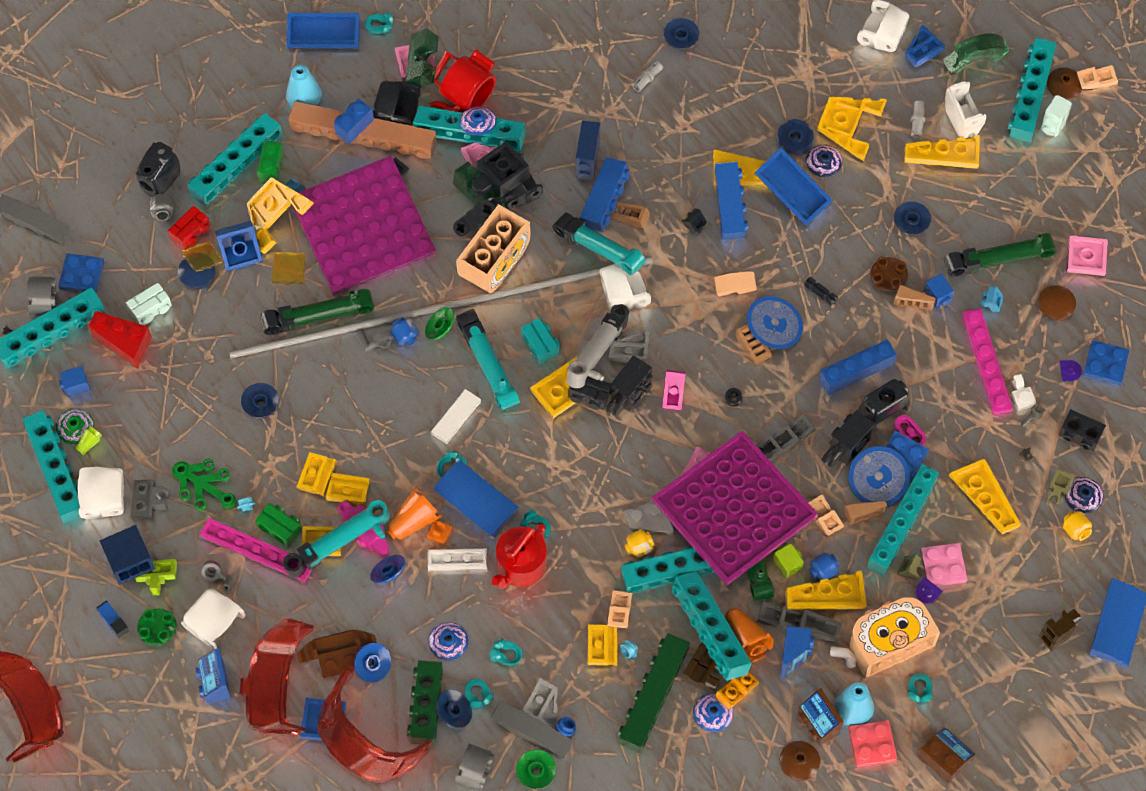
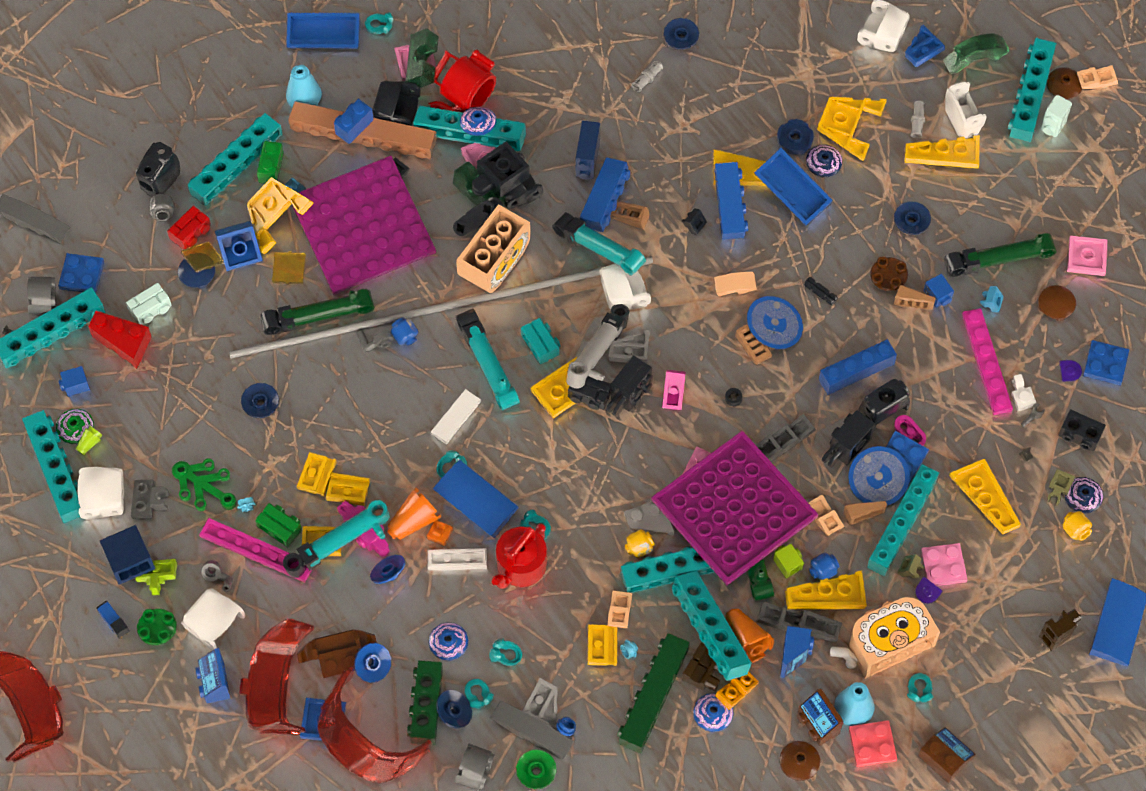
green dish [425,307,455,340] -> none

